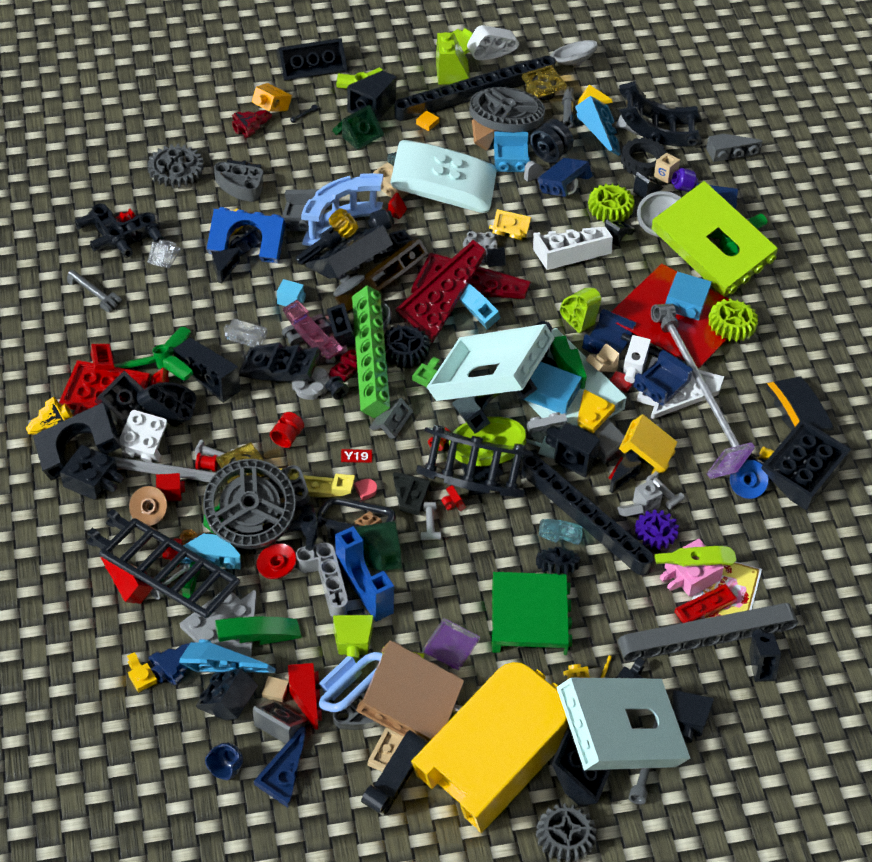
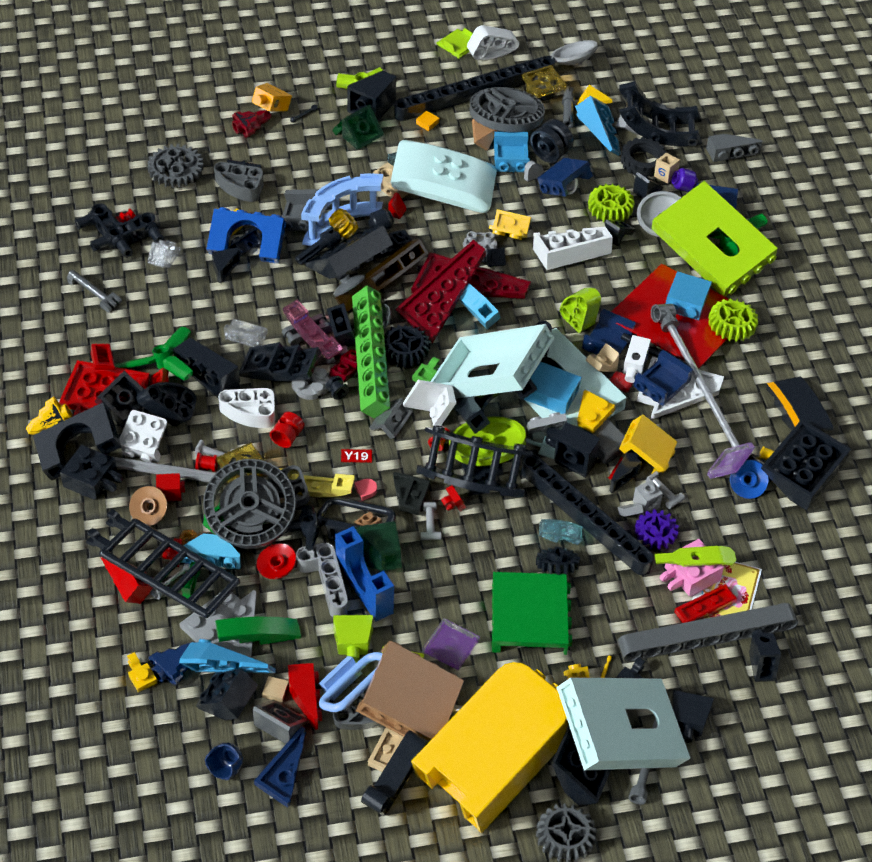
black slope [276,38,347,80] -> none
medium azure brick [277,279,306,309] -> none
lime slope [436,32,470,85] -> none
green slope [550,335,587,389] -> none
none -> white beam [218,388,275,428]
none -> white bracket [403,380,456,426]

